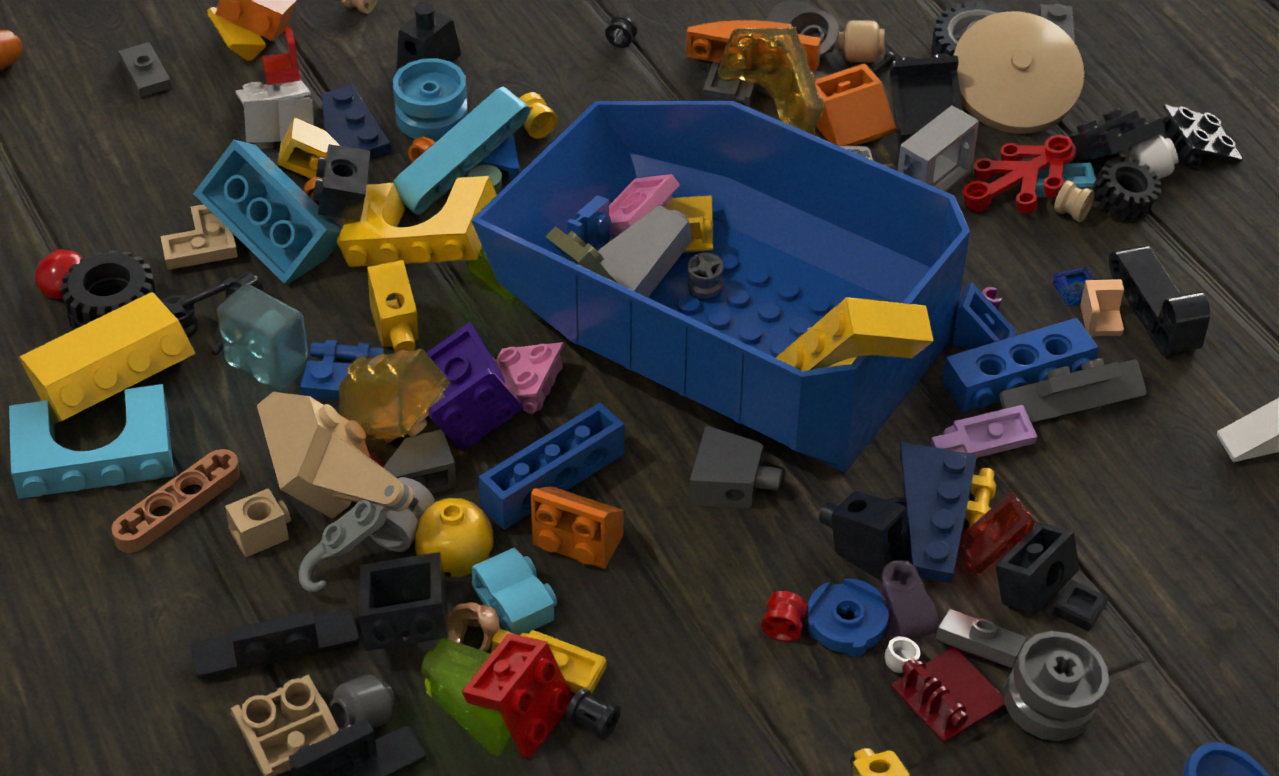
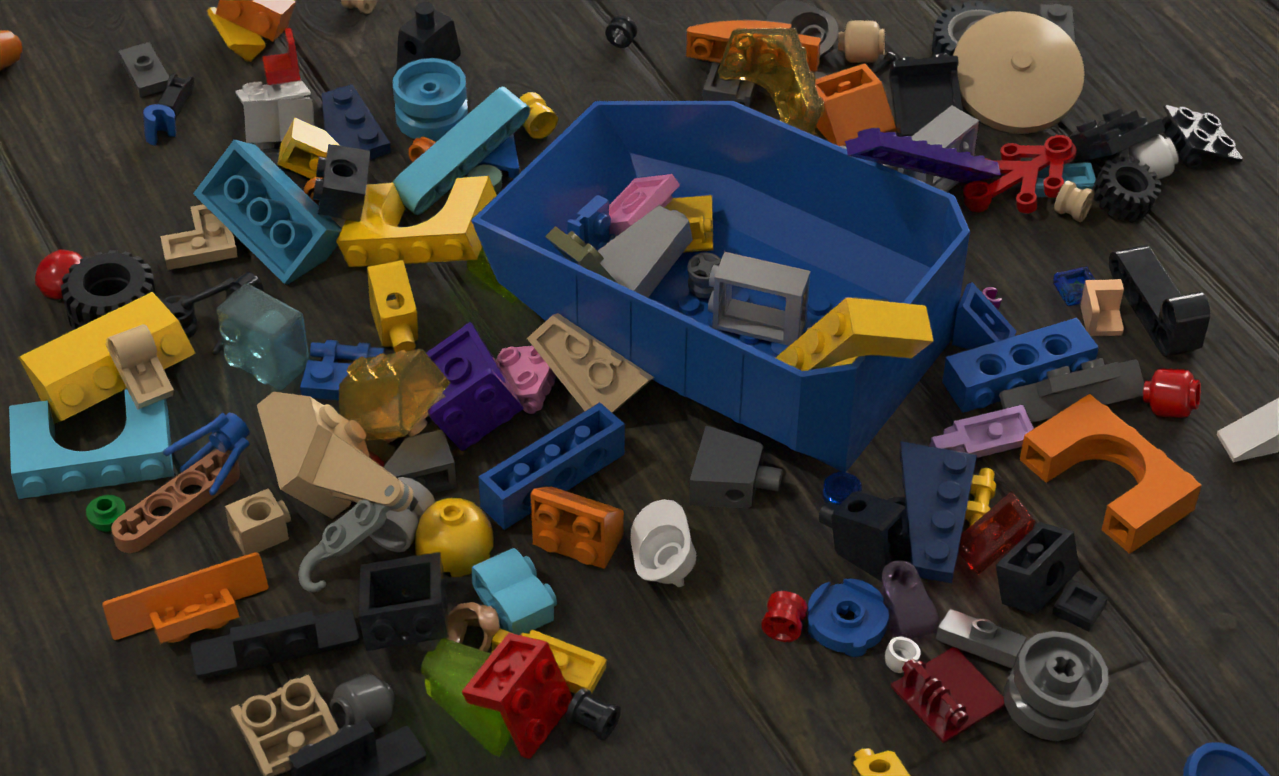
none -> green plate [86,495,126,532]
none -> orange bracket [102,552,269,644]
none -> tan plate [106,324,174,410]
none -> piece [143,73,194,146]
none -> blue plant [163,413,250,495]
none -> tan wing [527,313,654,413]
none -> white piece [631,499,696,587]
none -> light grey window [708,252,811,346]
none -> clear blue tile [823,472,862,505]
none -> dark purple plate [845,128,1000,184]
none -> orange arch [1020,394,1201,554]
none -> red head [1143,368,1201,418]

